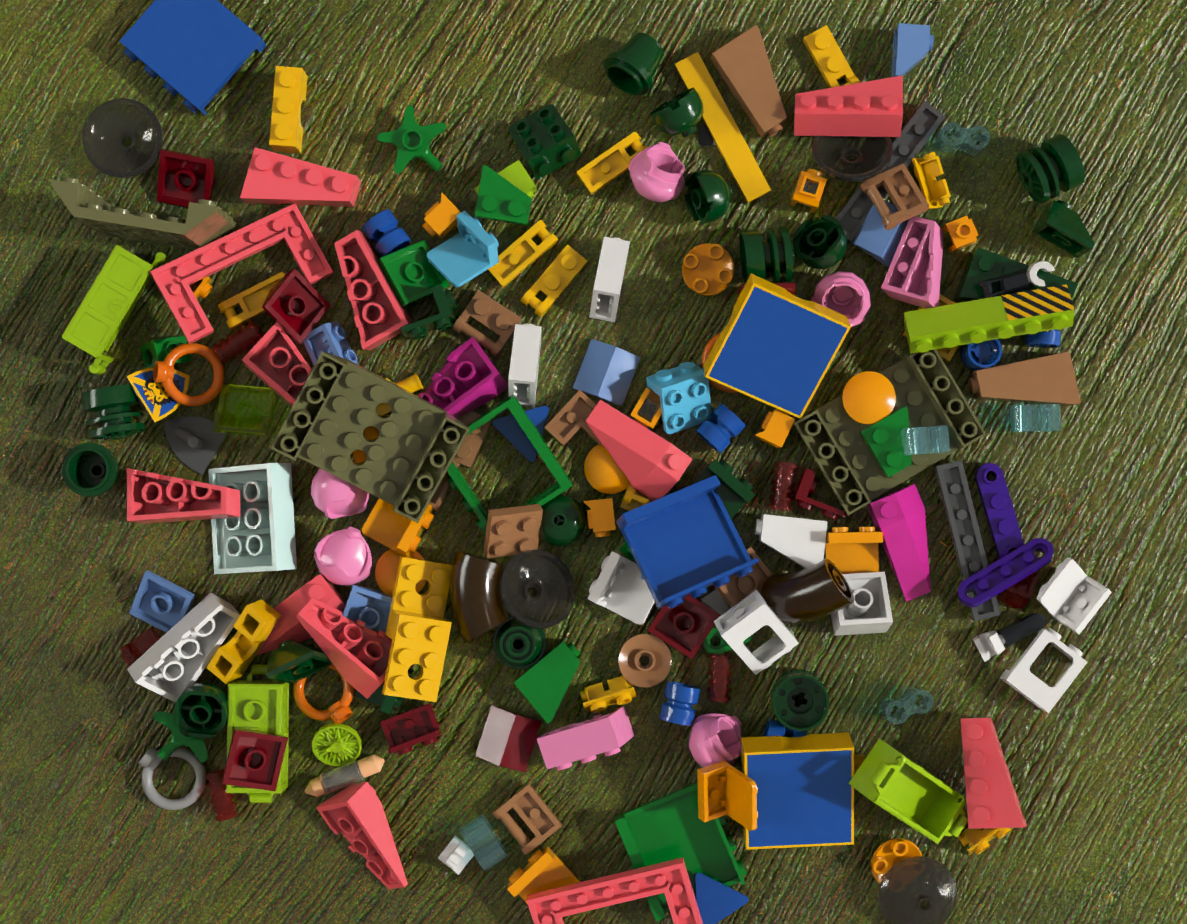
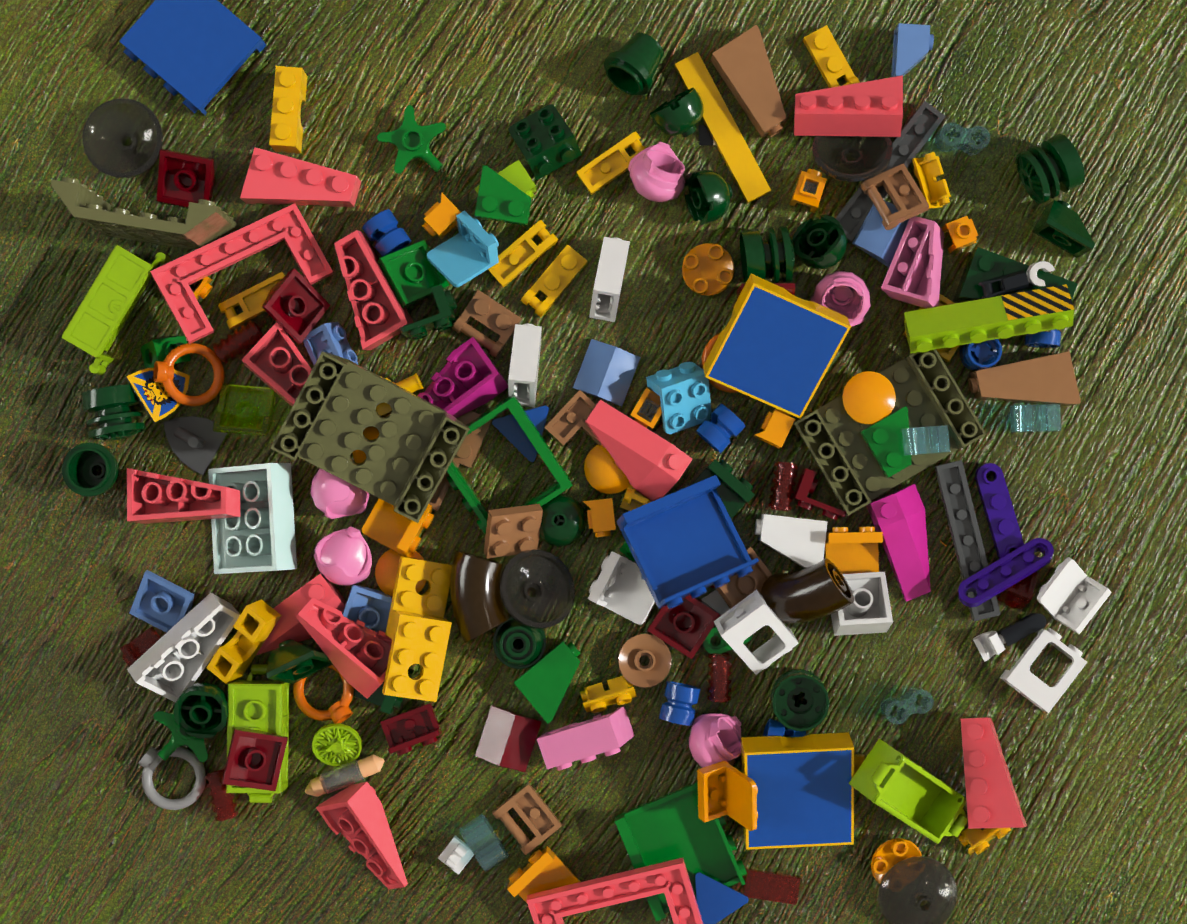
none -> clear red tile [743,869,801,905]

